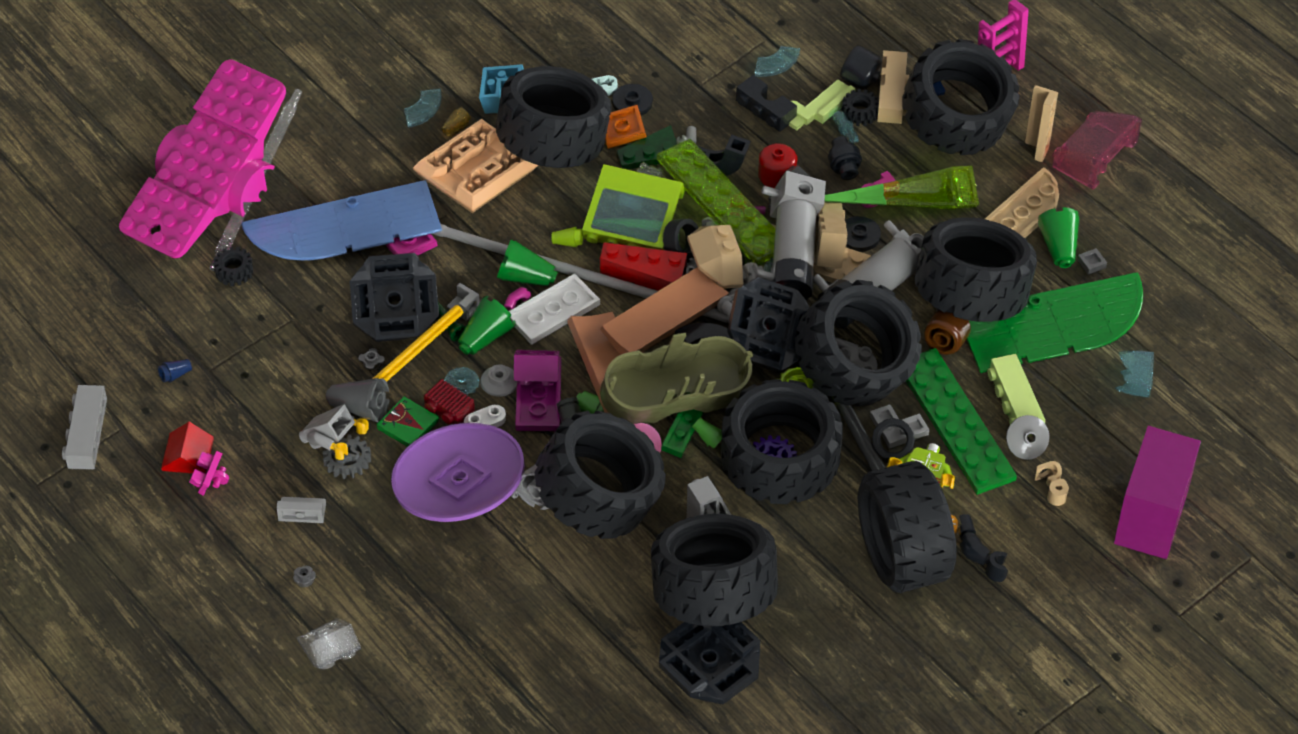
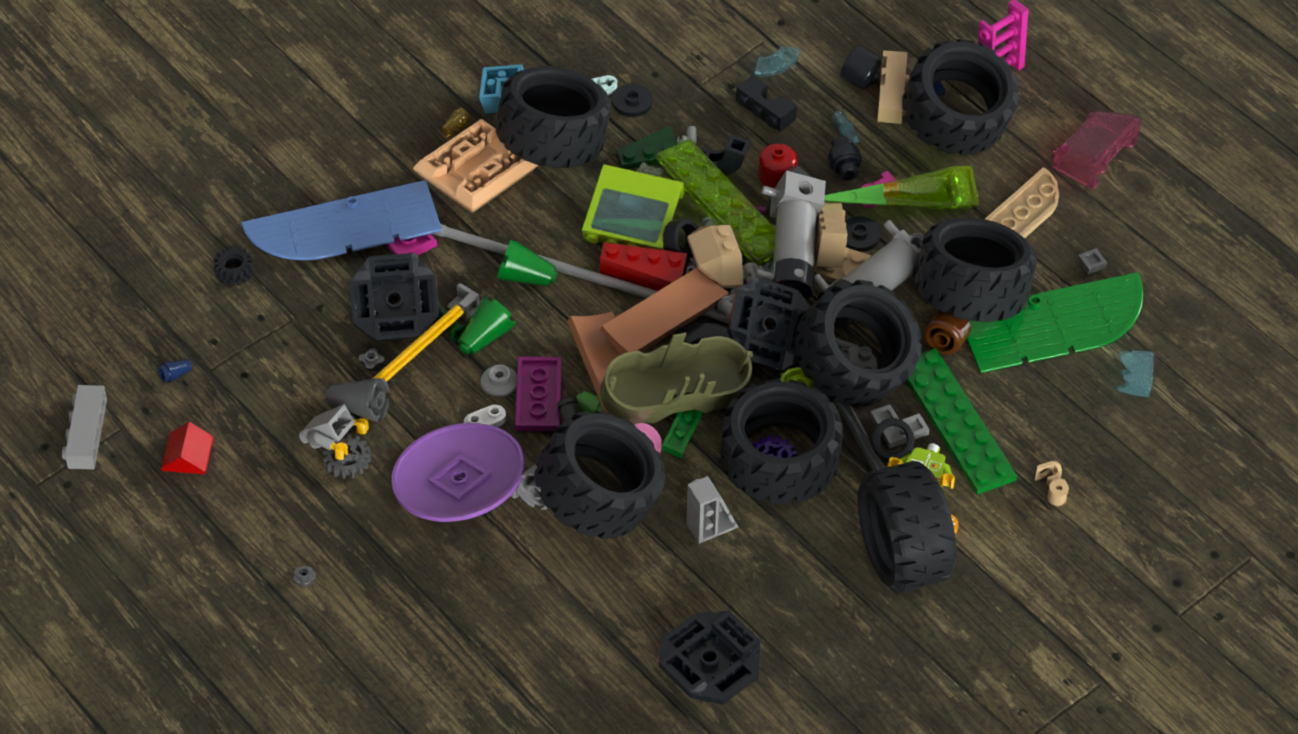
dark pink piece [119,59,286,259] -> none
dark pink hips [189,451,229,496] -> none
clear axle [209,89,302,272] -> none
light grey panel [277,497,326,523] -> none
clear slope [297,618,361,670] -> none
green tile [377,396,439,447] -> none
clear light blue tile [404,88,441,128] -> none
dark red brick [424,379,475,425] -> none
clear light blue gear [444,367,479,396] -> none
dark pink arm [504,287,531,311] -> none
white plate [509,274,600,345] -> none
magenta slope [514,350,560,385] -> none
lime cone [552,227,583,247] -> none
orange tile [605,105,647,149] -> none
black tyre [651,514,778,626] -> none
bright green cone [692,417,722,449] -> none
yellowish green piece [789,80,856,131] -> none
black tyre [842,89,879,126] -> none
black piece [958,514,1008,582] -> none
yellowish green brick [988,354,1046,437] -> none
light grey dish [1006,415,1049,459] -> none
tan panel [1025,85,1058,162] -> none
green cone [1038,207,1079,268] -> none
magenta piece [1114,426,1201,560] -> none

